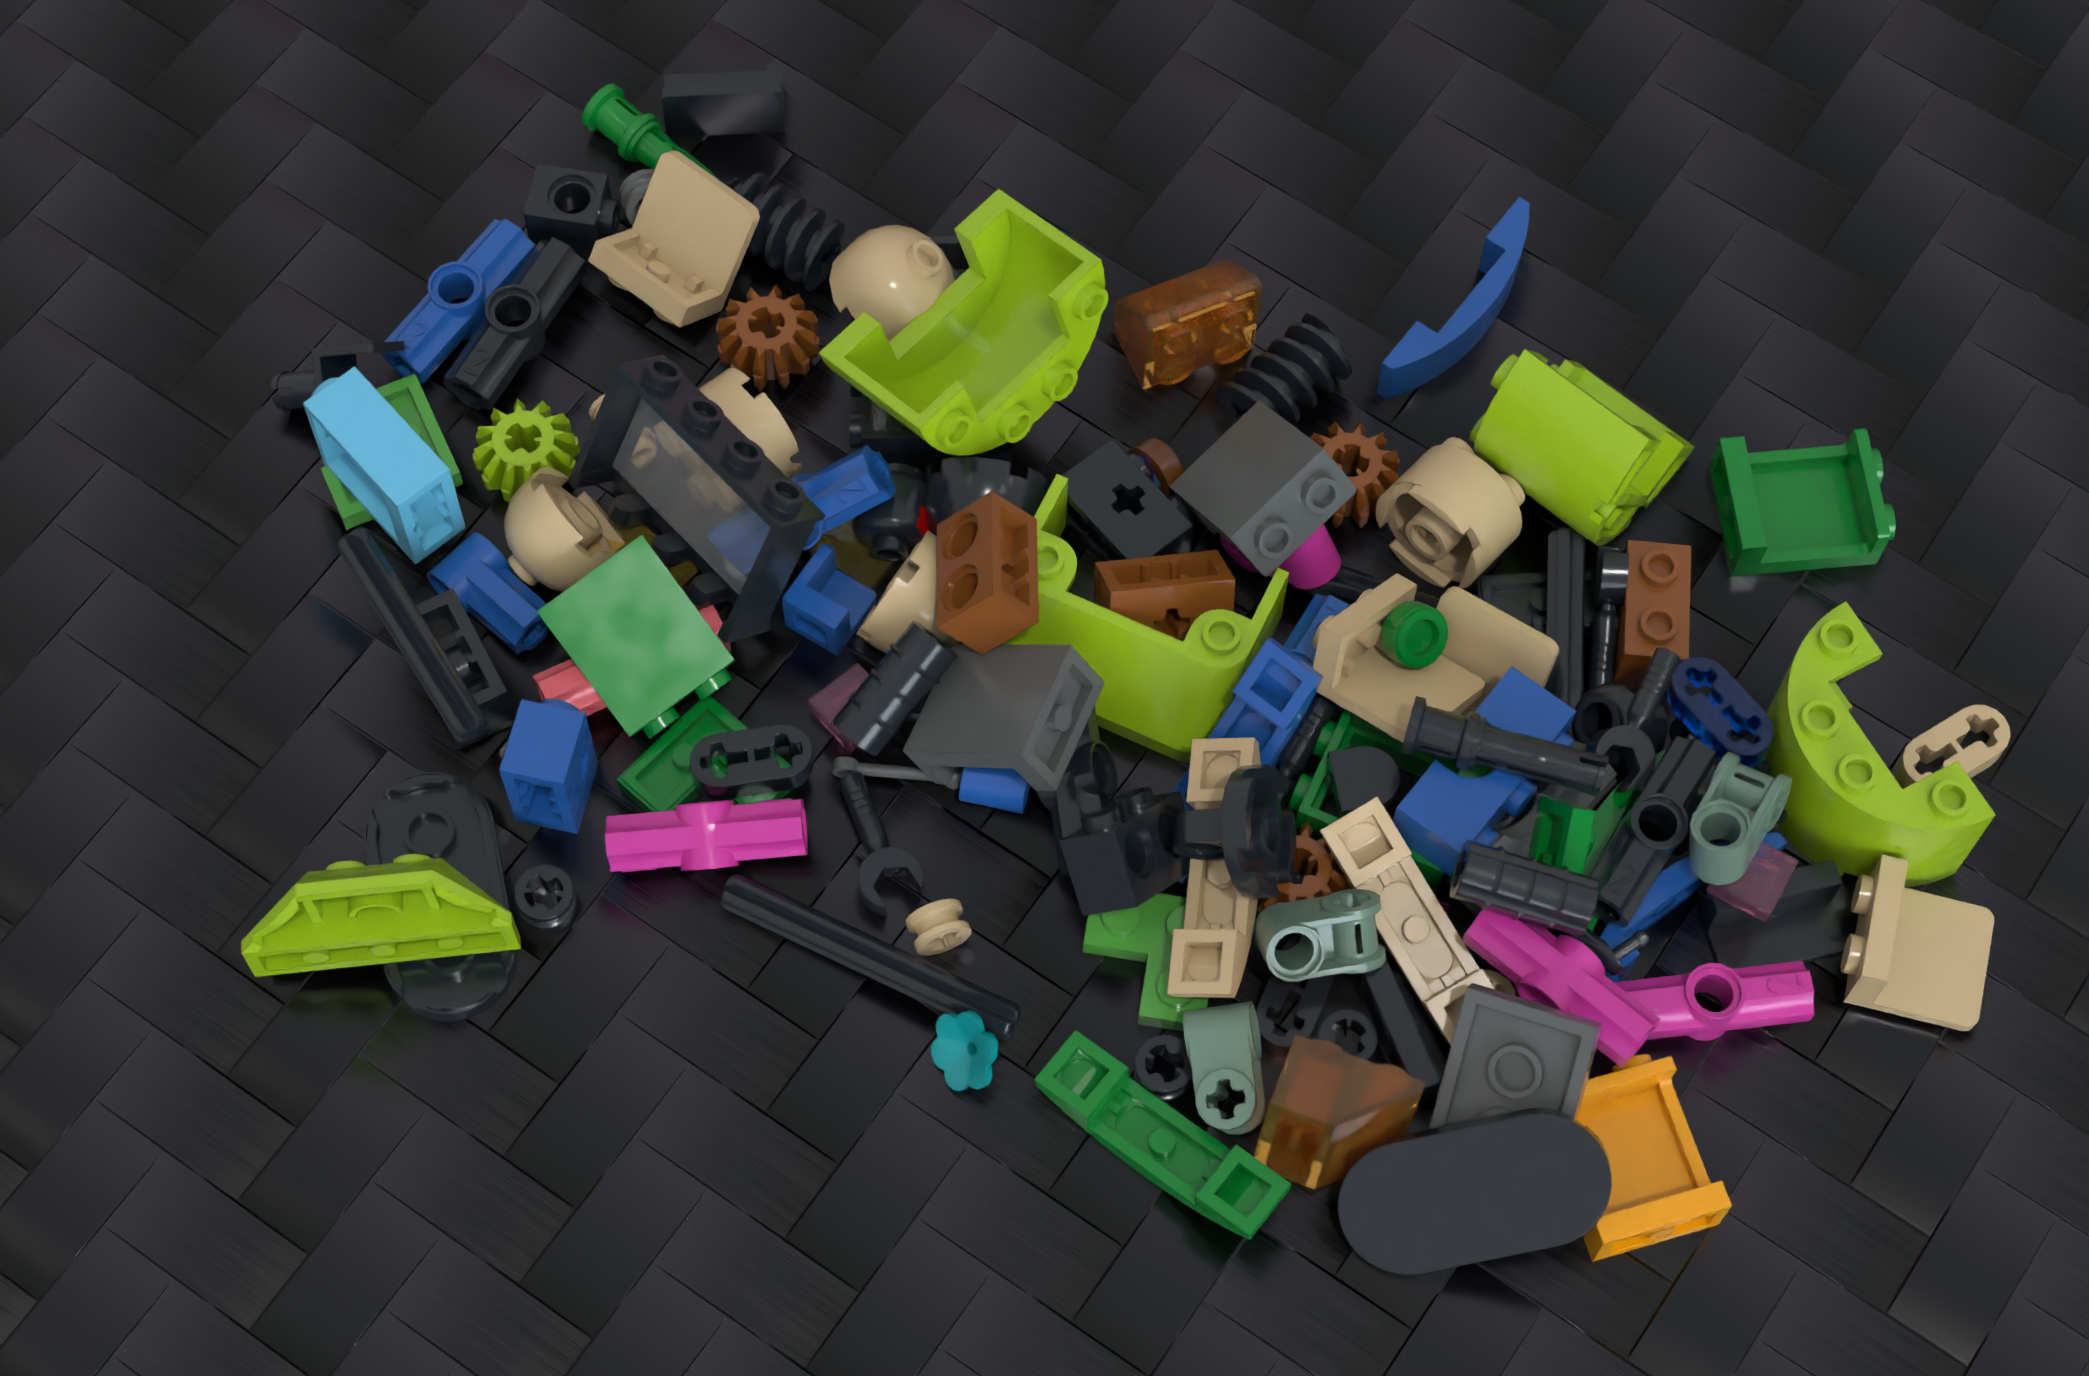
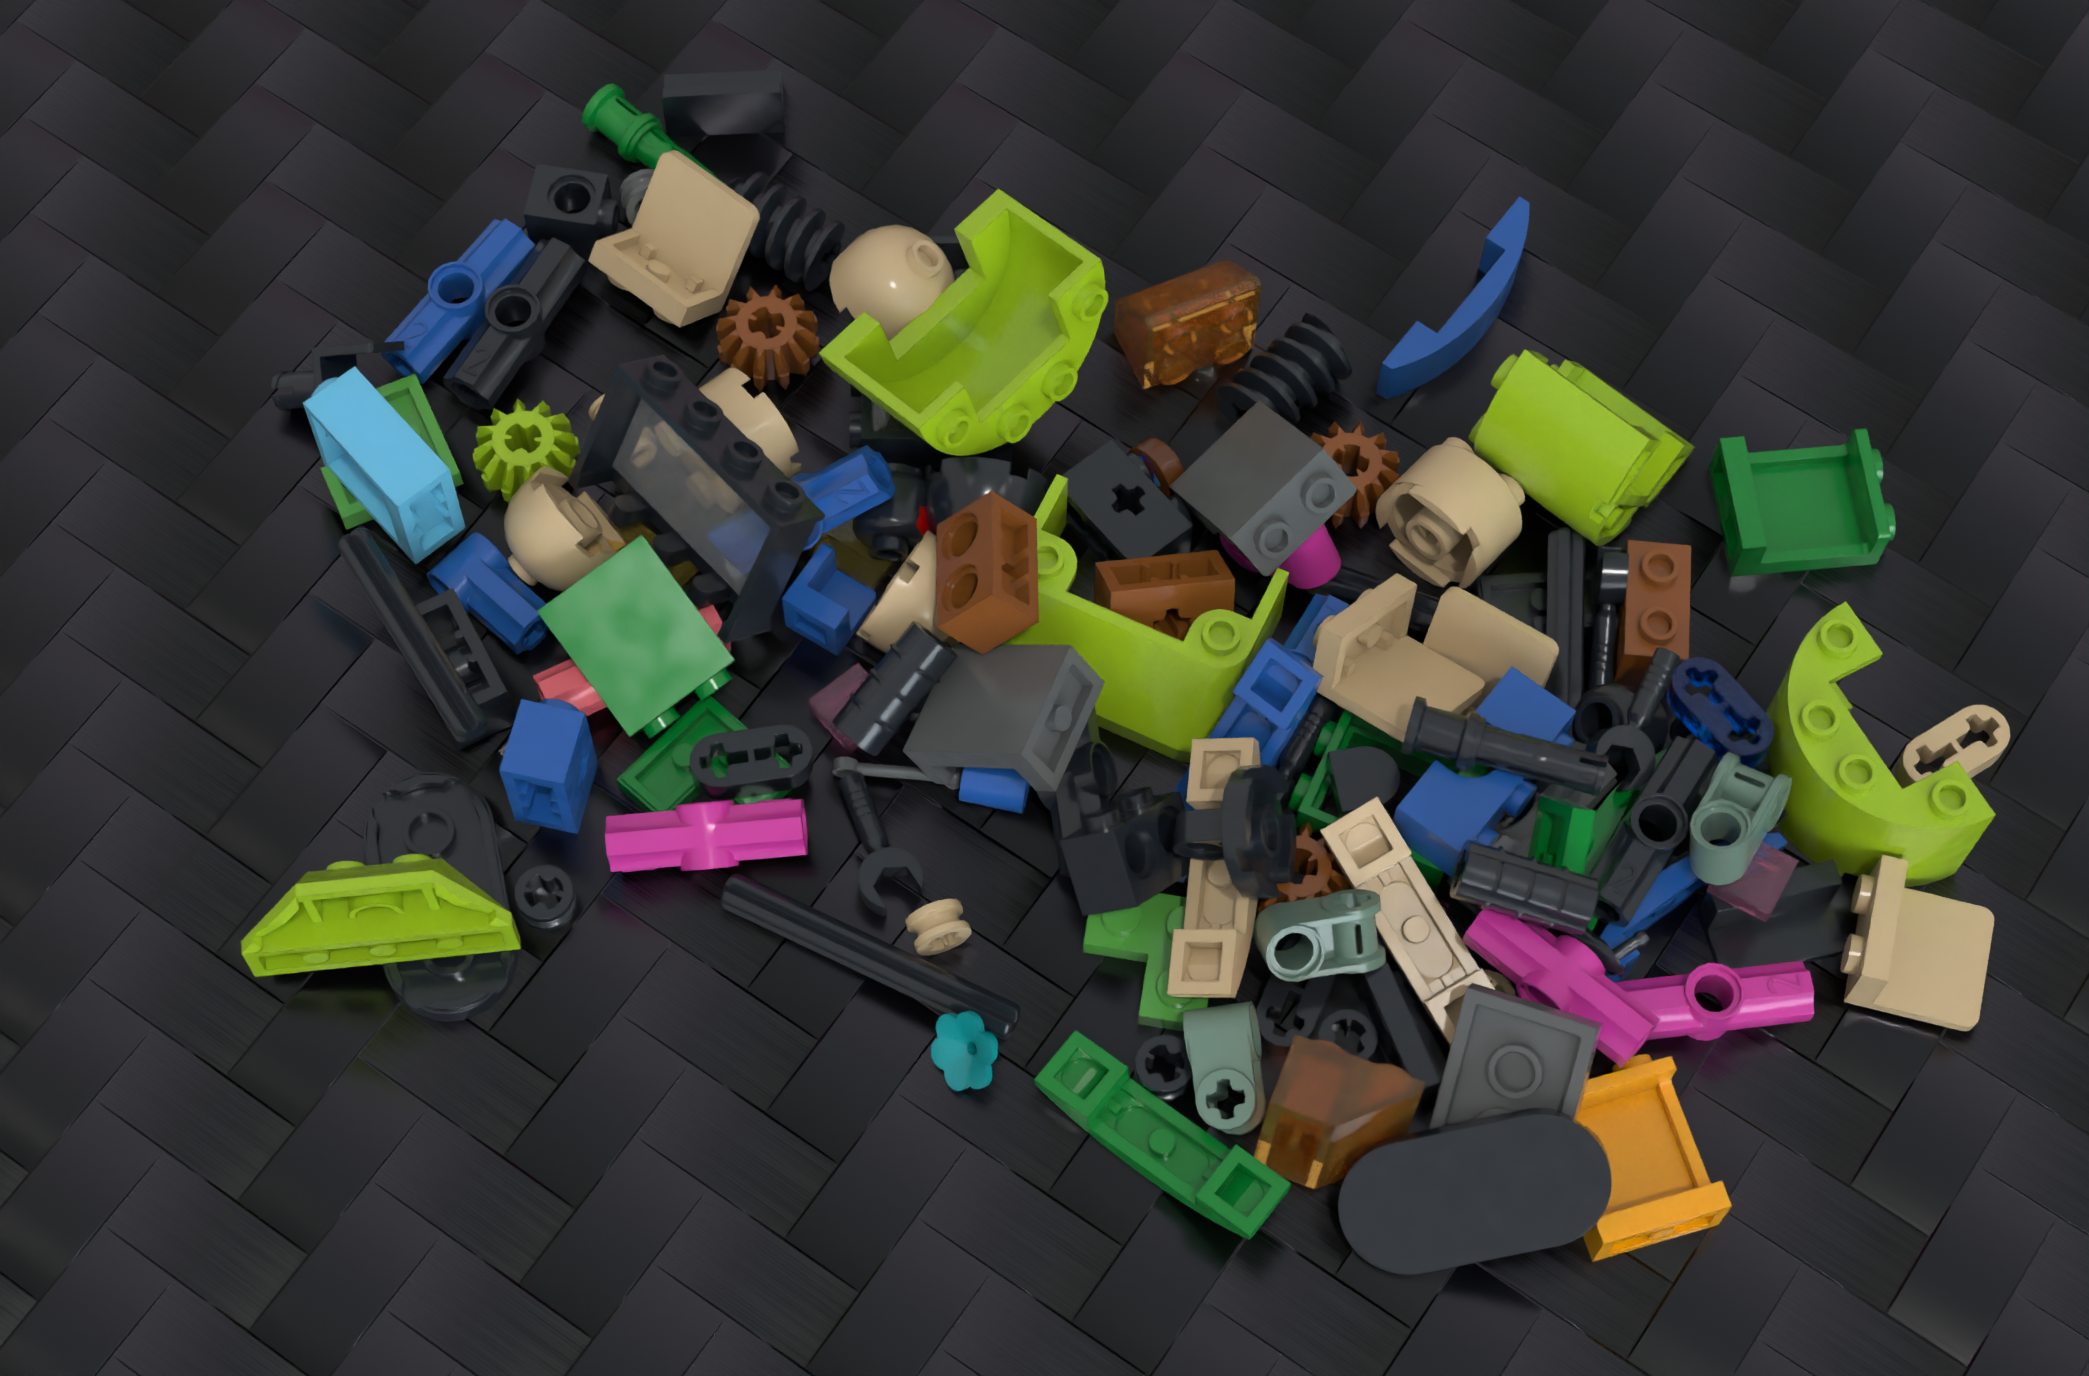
green tile [1381,601,1448,669] -> none

